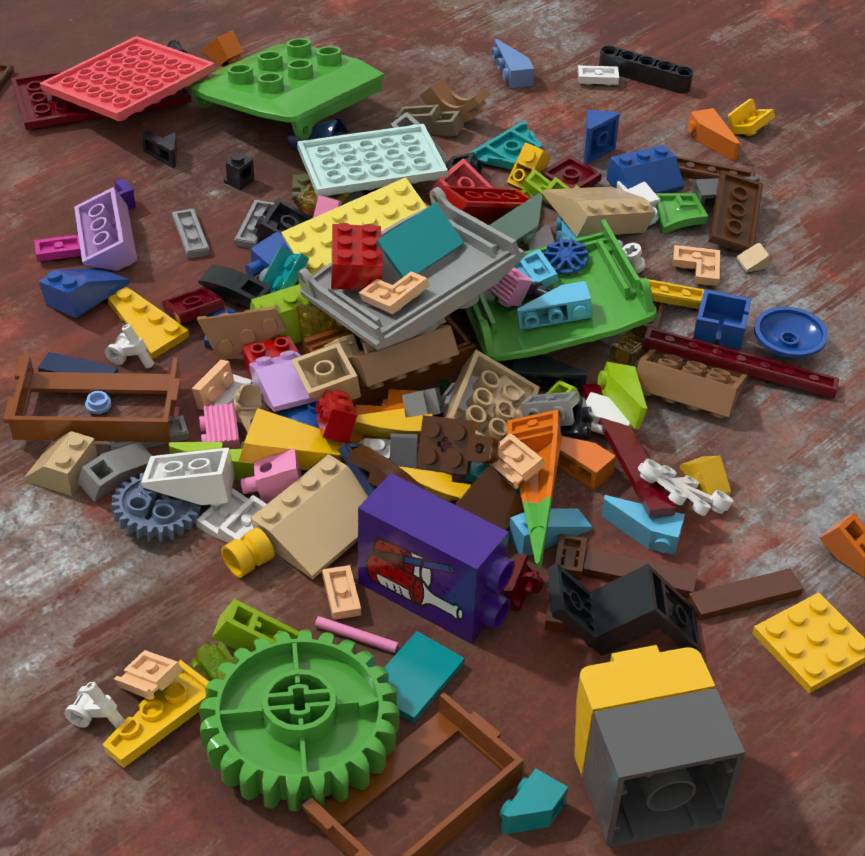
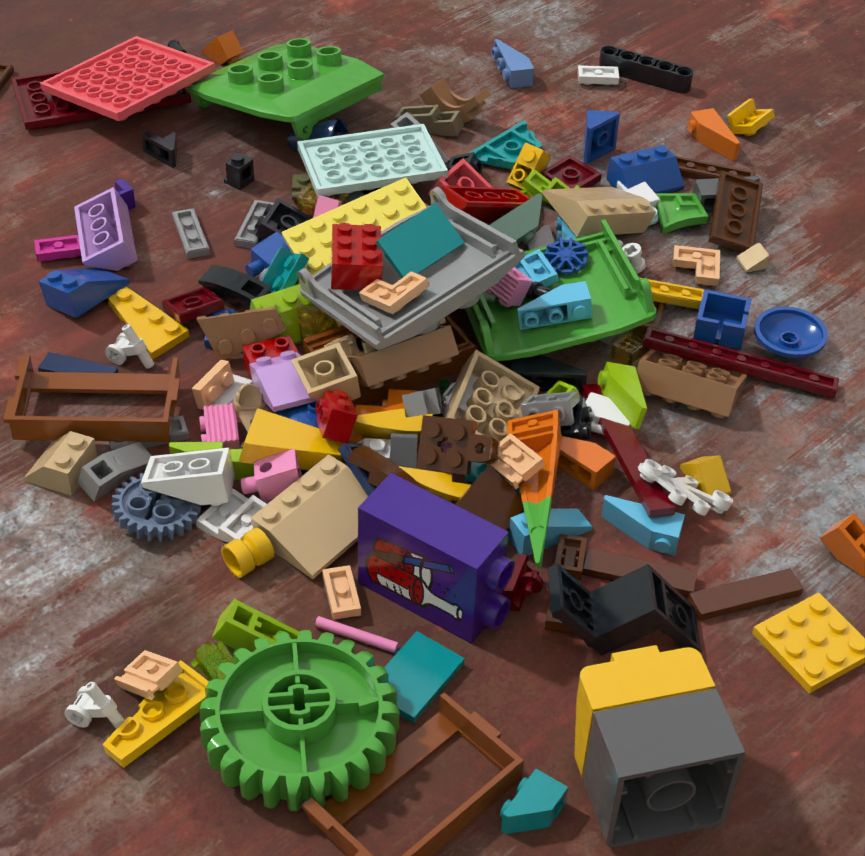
light blue plate [85,391,111,414] -> none

